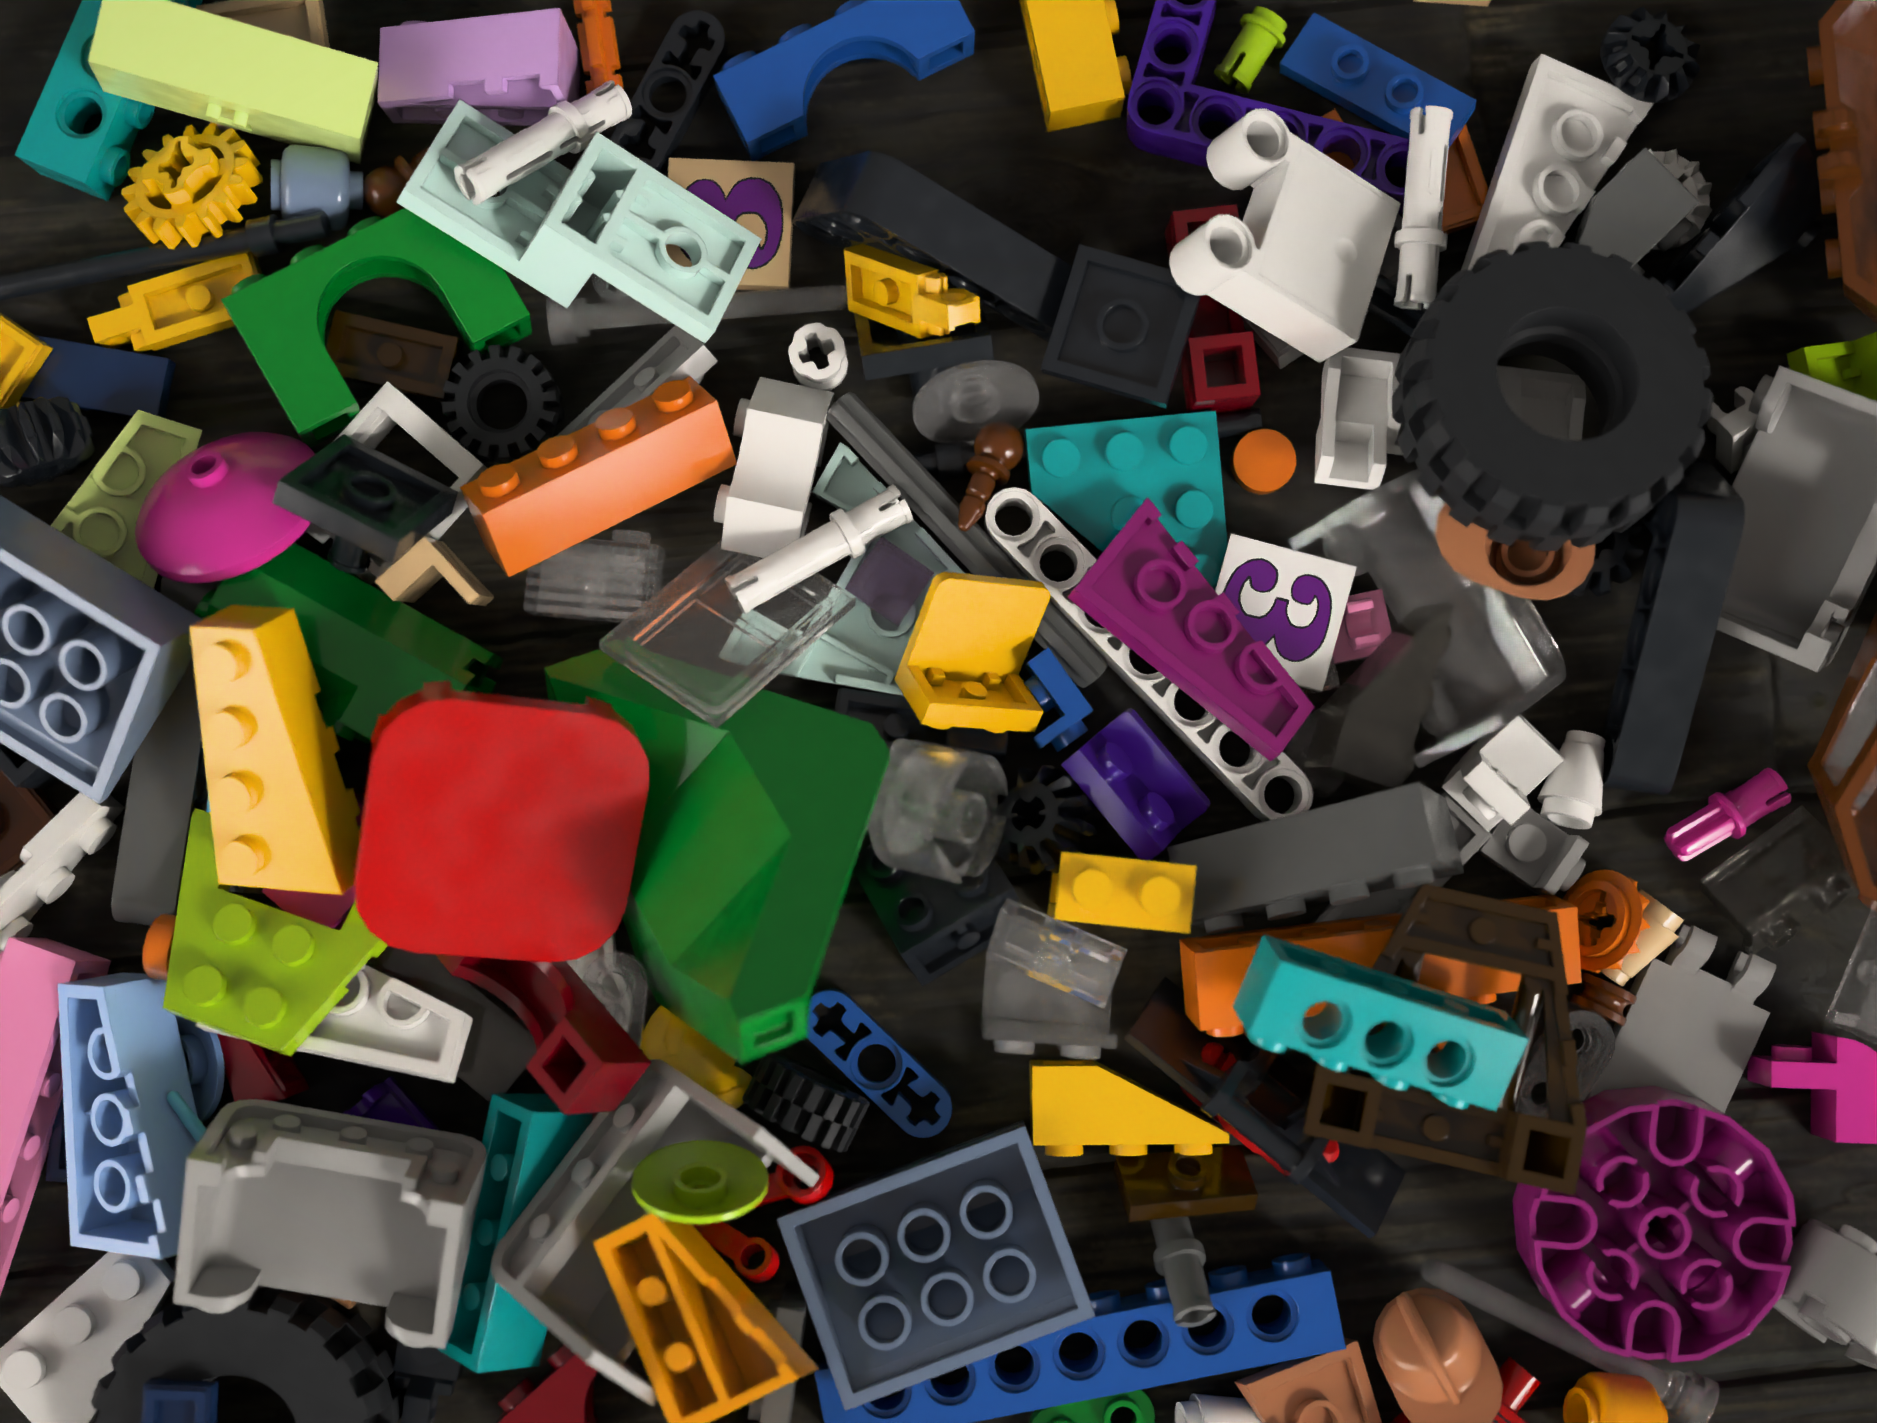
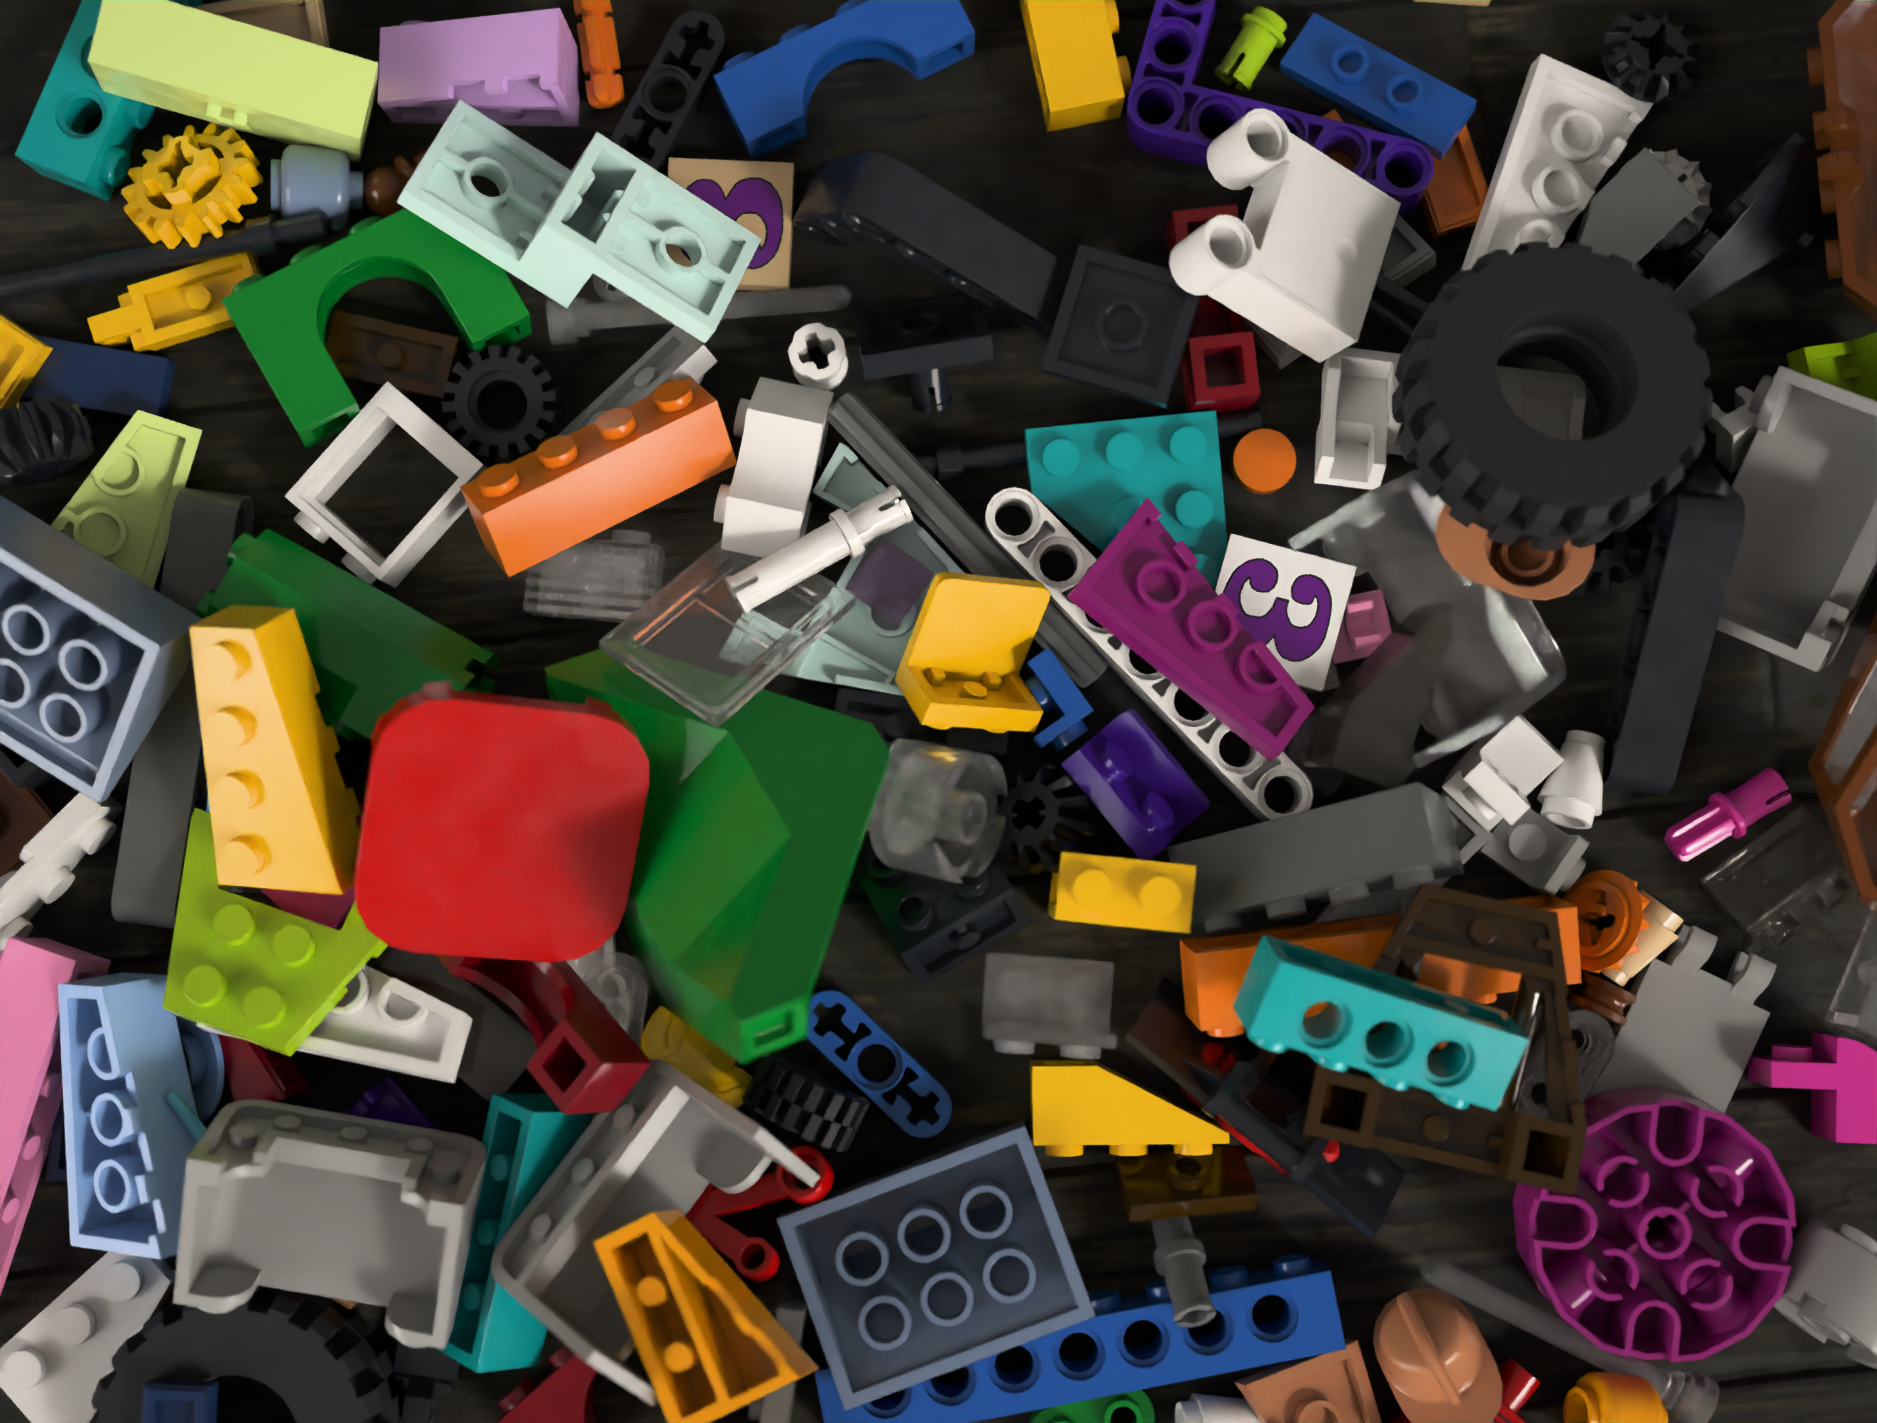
dark pink dish [135,432,315,583] -> none
orange tile [142,914,176,981] -> none
black tile [272,434,458,574] -> none
tan panel [375,536,495,606] -> none
white pin [454,80,632,205] -> none
lime dish [632,1140,768,1224] -> none
yellow hinge [844,244,981,339] -> none
clear dish [912,360,1039,446] -> none
reddish brown bar [958,421,1024,532] -> none
clear plate [985,898,1128,1009] -> none
white pin [1394,106,1453,310] -> none

